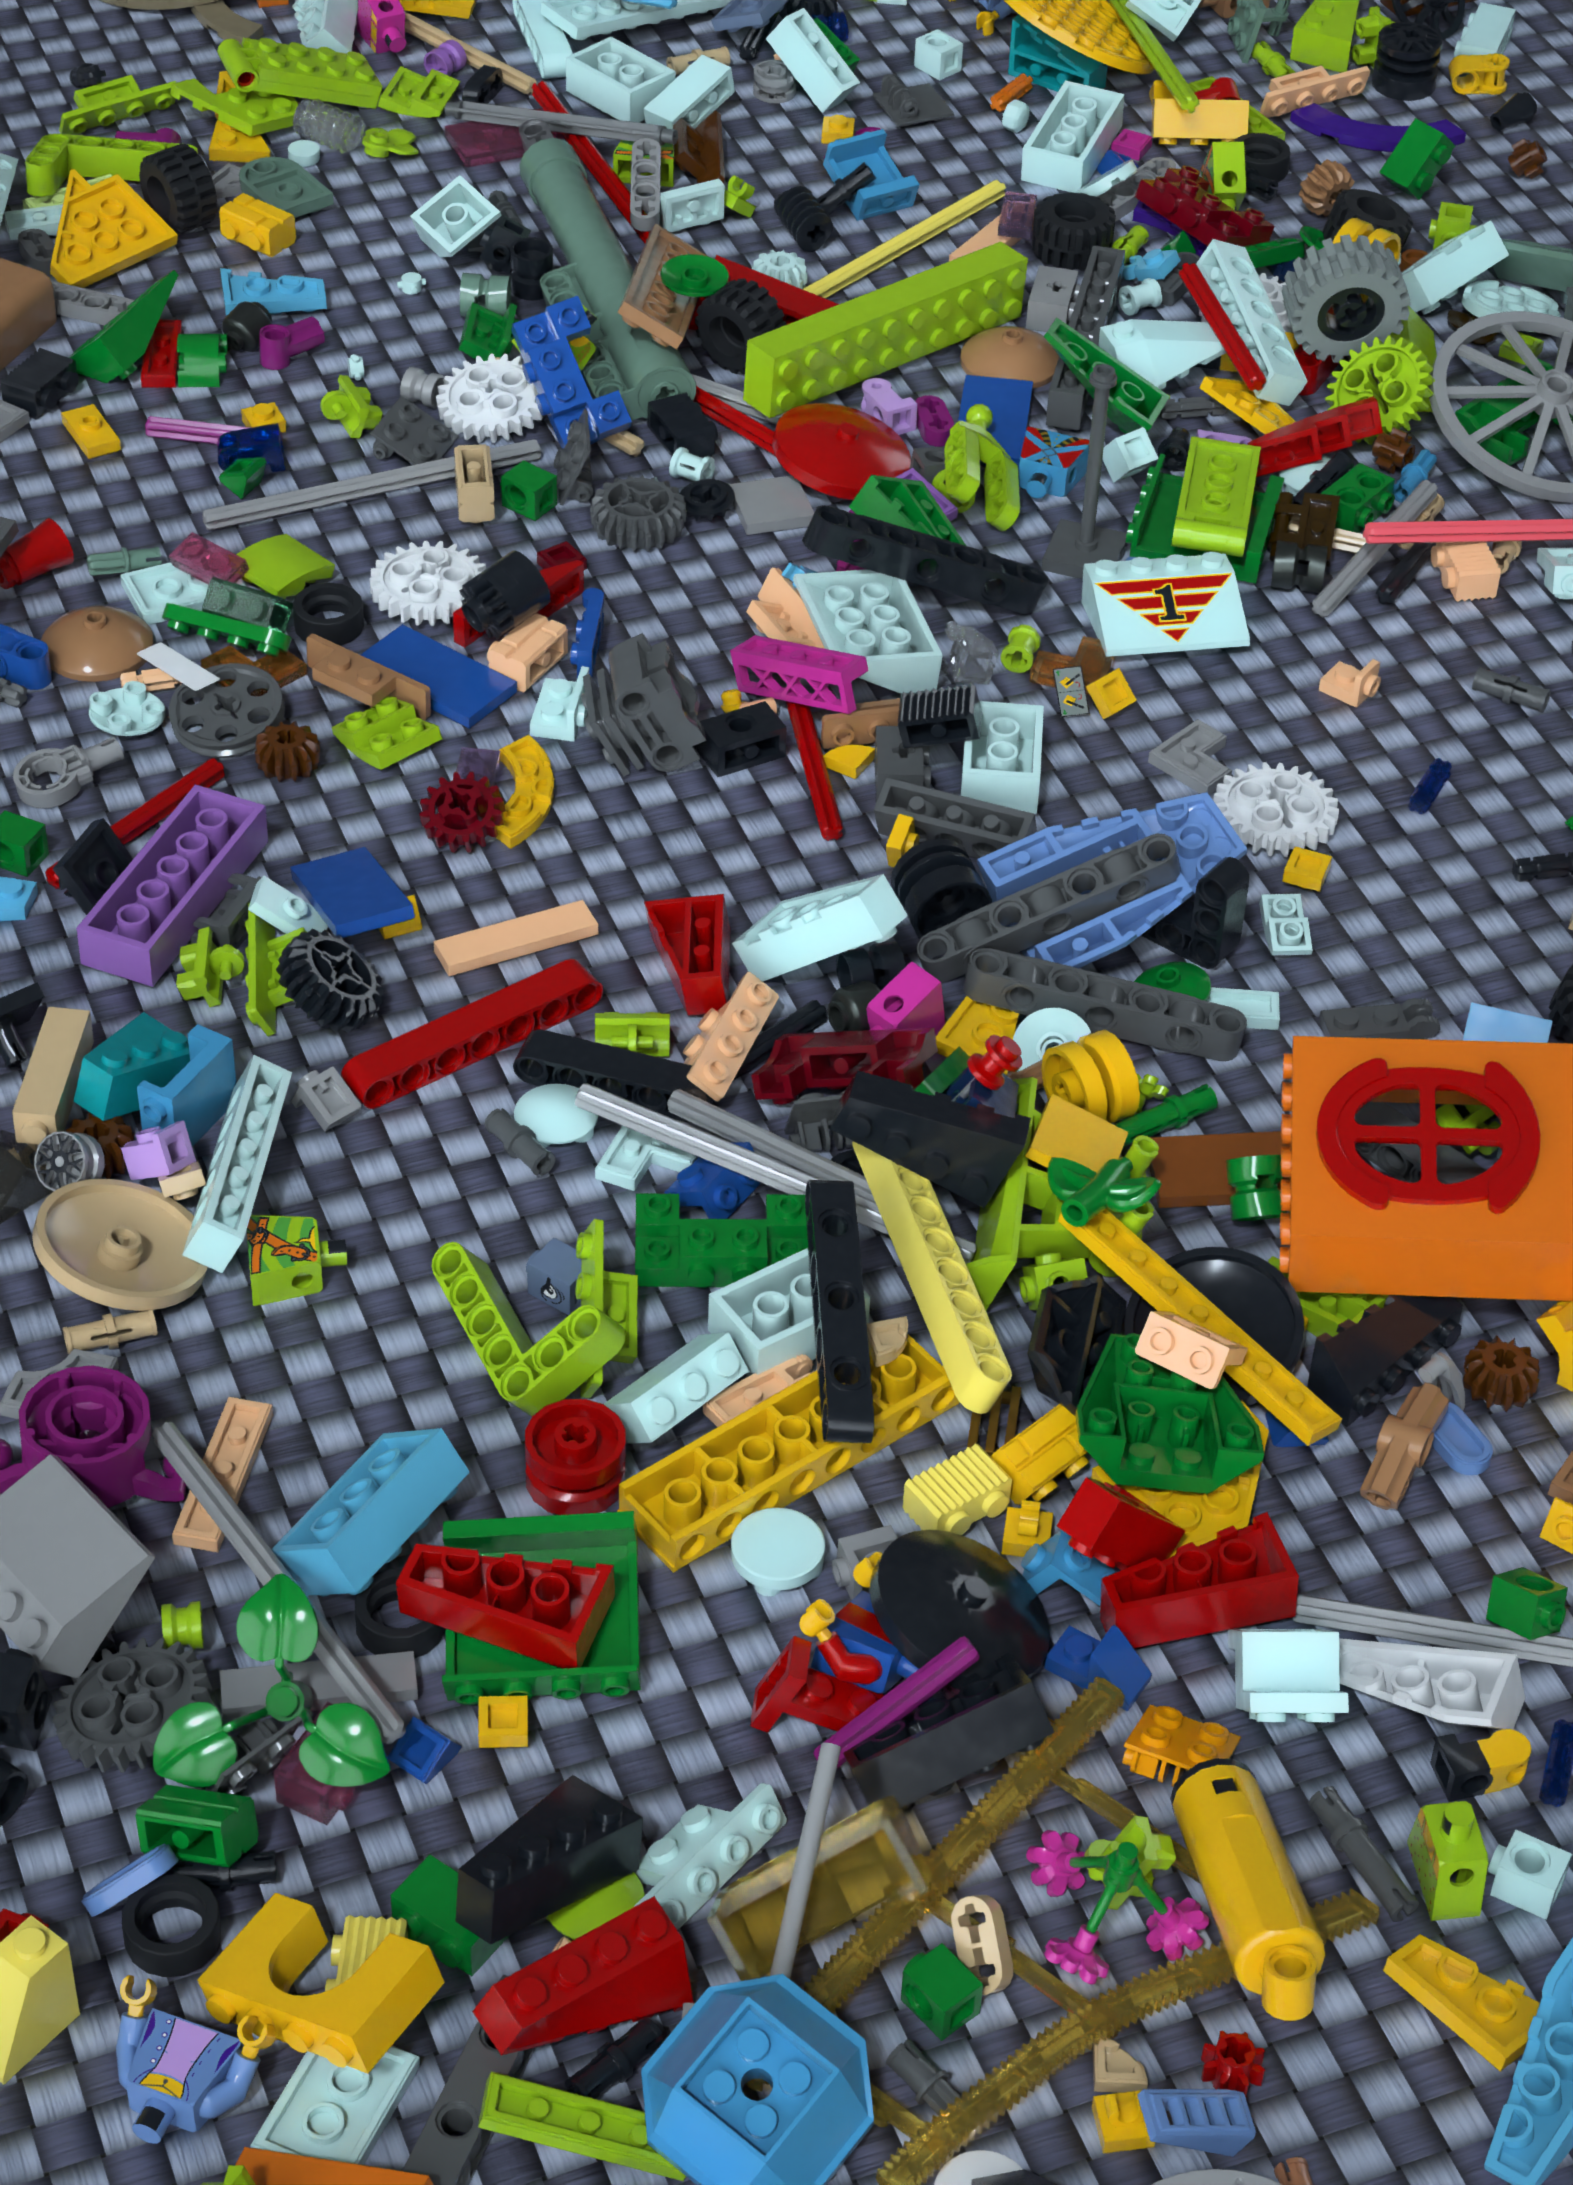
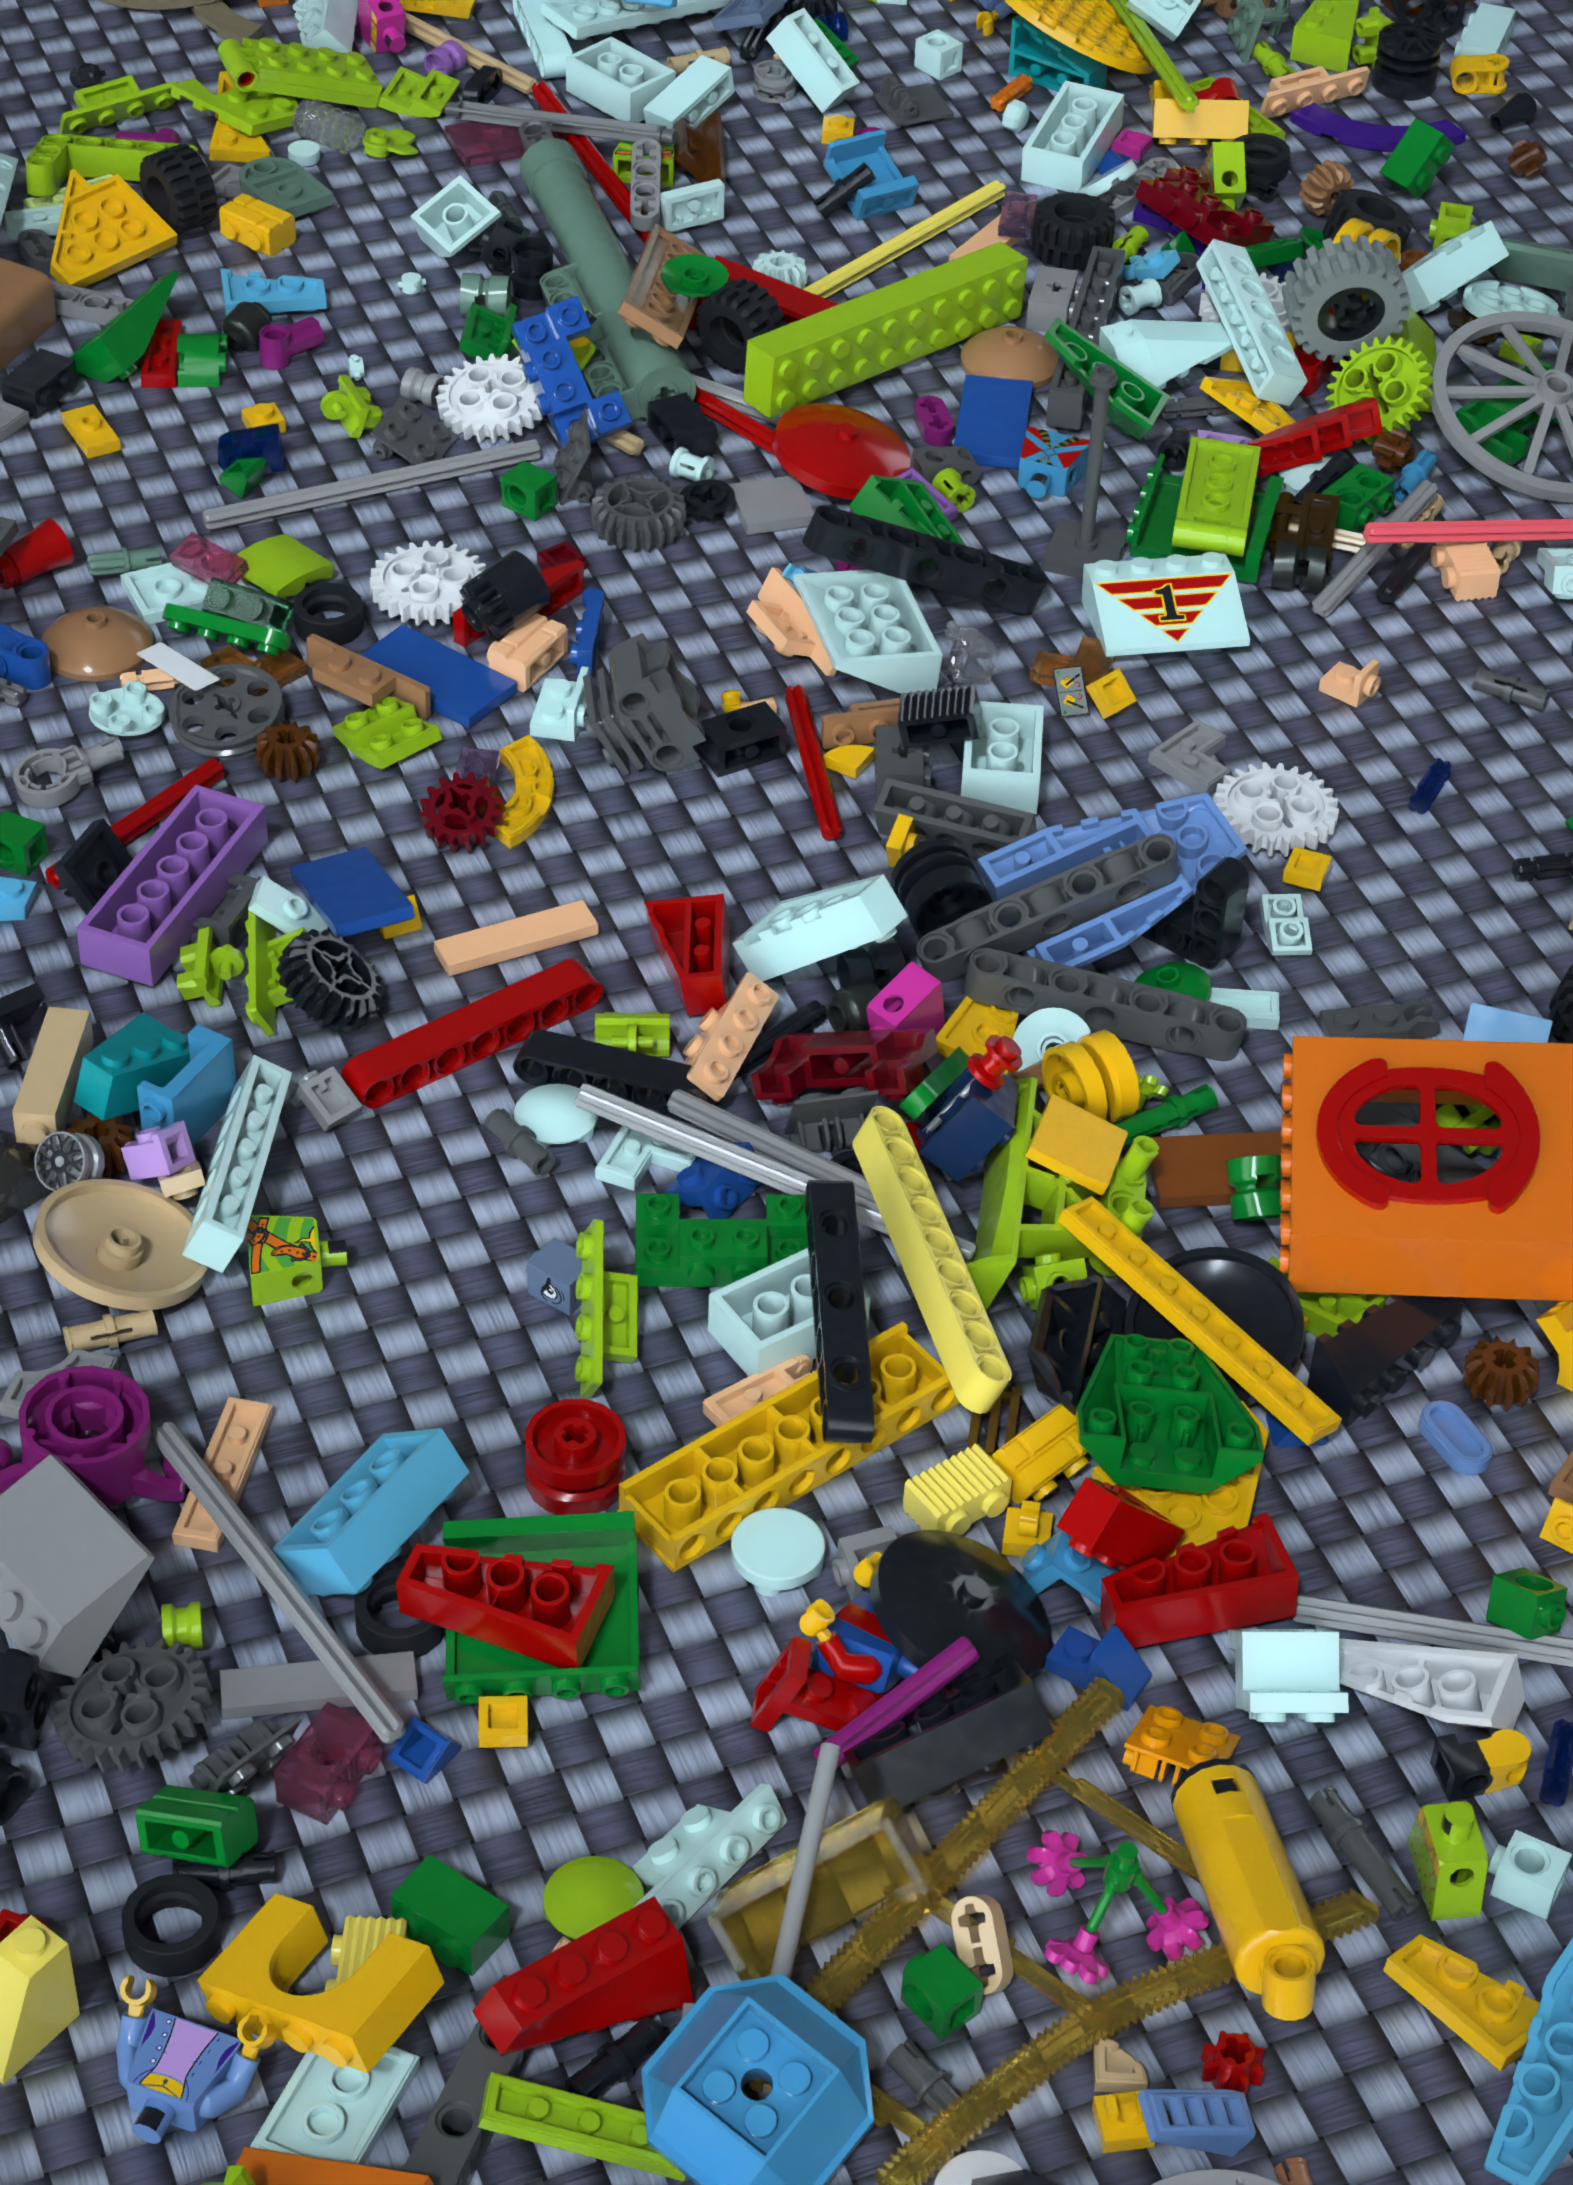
medium blue tile [81,1844,179,1917] -> none
magenta axle [145,416,283,451] -> none
green plant [153,1573,391,1788] -> none
lime beam [431,1242,625,1416] -> none
tan brick [454,444,495,523] -> none
black wedge [455,1775,643,1945] -> none
light aqua brick [604,1332,749,1444] -> none
lime tile [724,175,756,218] -> none
dark pink fence [730,635,869,714] -> none
black piece [774,186,833,252] -> none
black wedge [830,1071,1031,1208] -> none
lavender leg [861,378,917,435] -> none
tan tile [867,1316,908,1367] -> none
lime piece [944,404,1020,532] -> none
lime bush [1000,624,1041,673] -> none
green plant [1047,1157,1162,1227] -> none
lime hips [1084,1816,1176,1910] -> none
light aqua brick [1102,427,1158,483] -> none
light nougat bracket [1135,1311,1248,1389] -> none
red axle [1179,262,1266,391] -> none
medium nougat piece [1360,1382,1449,1510] -> none
light grey piece [1418,1352,1465,1411] -> none

